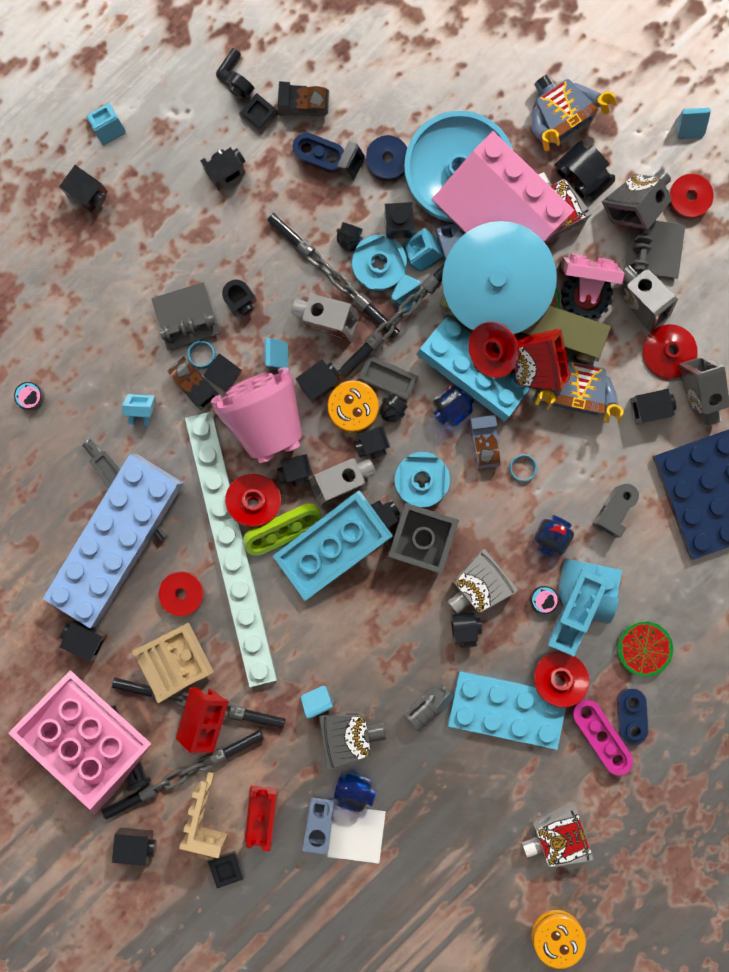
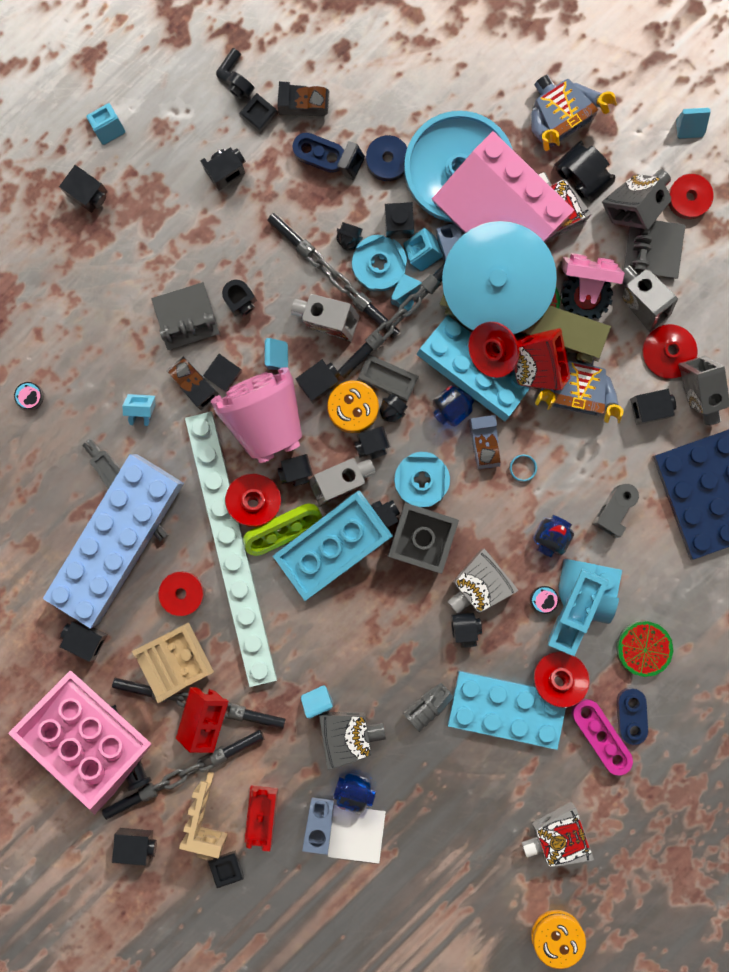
medium azure axle [187,341,215,369] -> none

